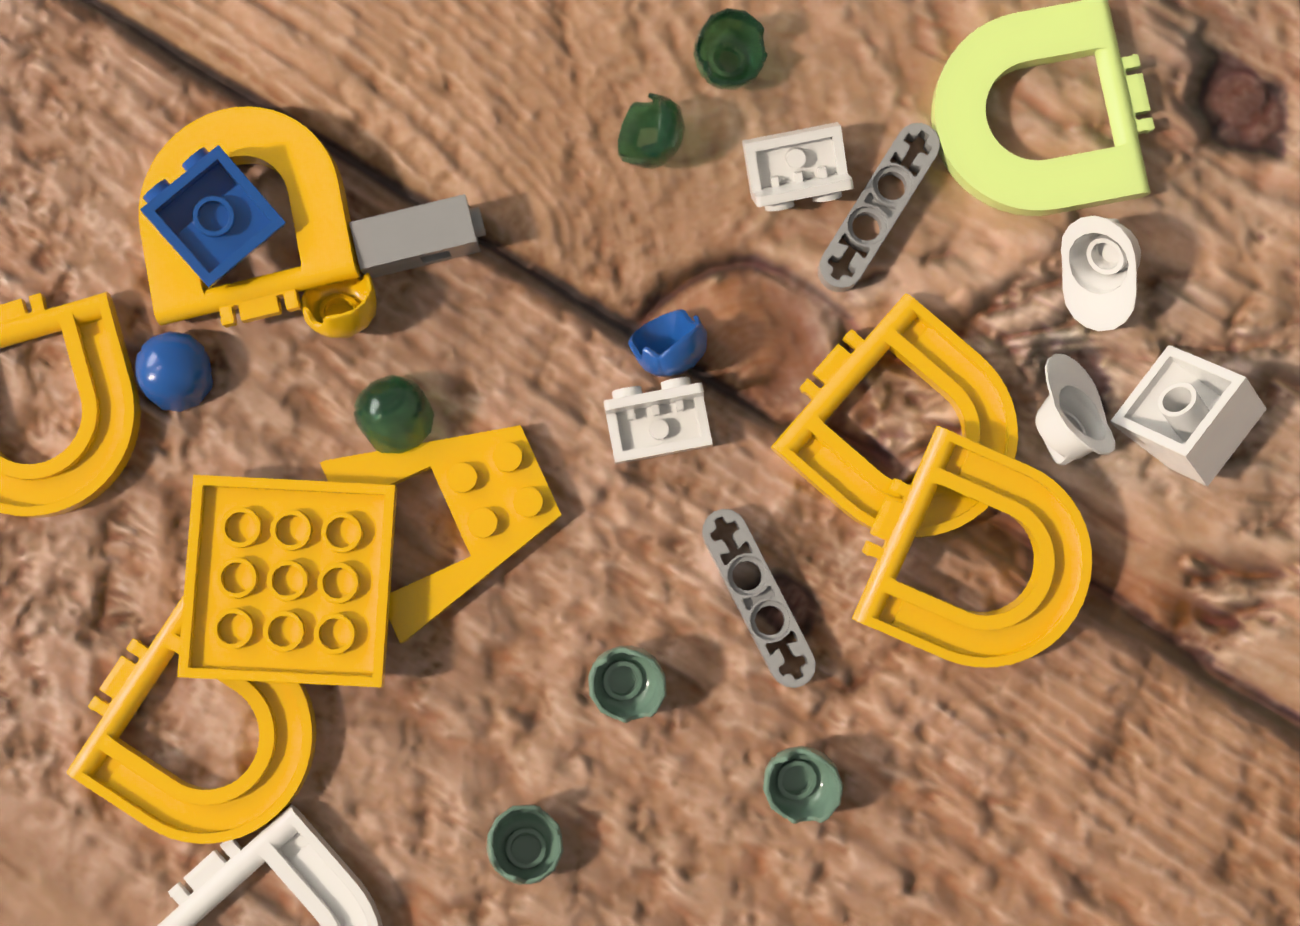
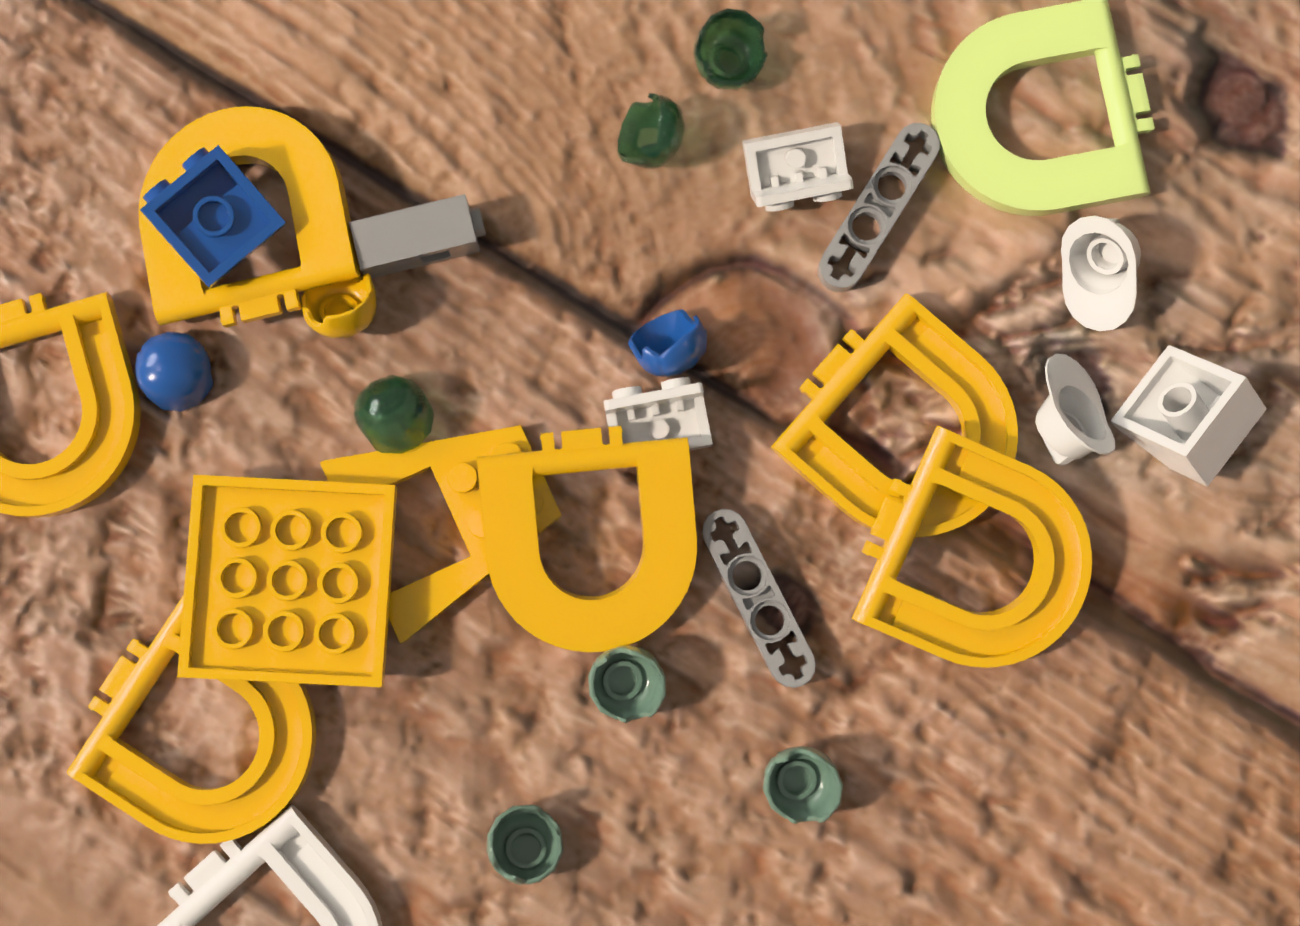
none -> yellow piece [477,425,697,652]

